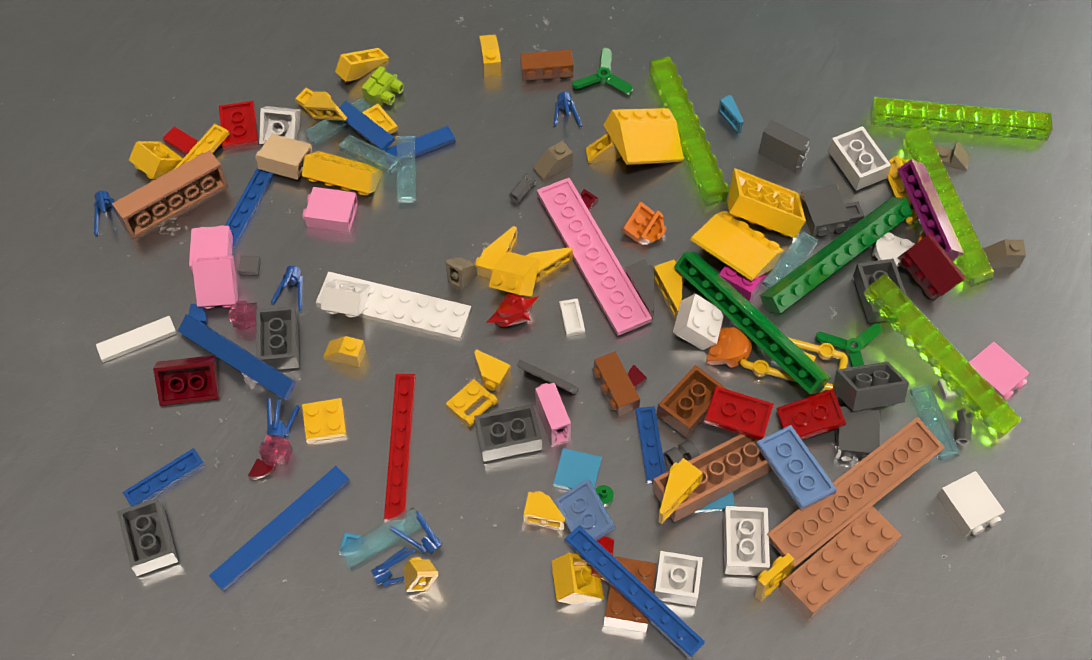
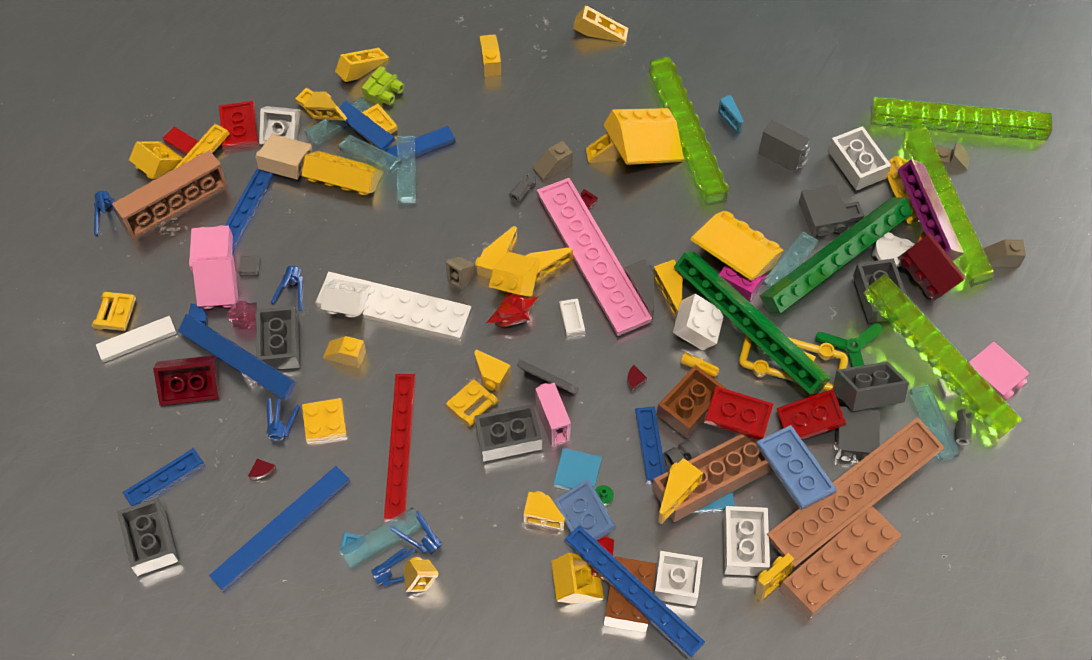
clear pink brick [259,436,293,467] -> none
bright pink brick [303,187,358,233] -> none
dark orange brick [520,49,574,81] -> none
blue plant [553,92,582,127] -> none
green piece [572,48,633,94] -> none
dark orange brick [592,351,640,416] -> none
orange slope [621,201,666,244] -> none
orange slope [706,327,752,368] -> none
yellow slope [728,168,806,238] -> none
white brick [937,471,1005,537] -> none
none -> yellow plate [91,292,136,331]
none -> yellow slope [573,5,628,43]
none -> yellow axle [680,352,719,377]

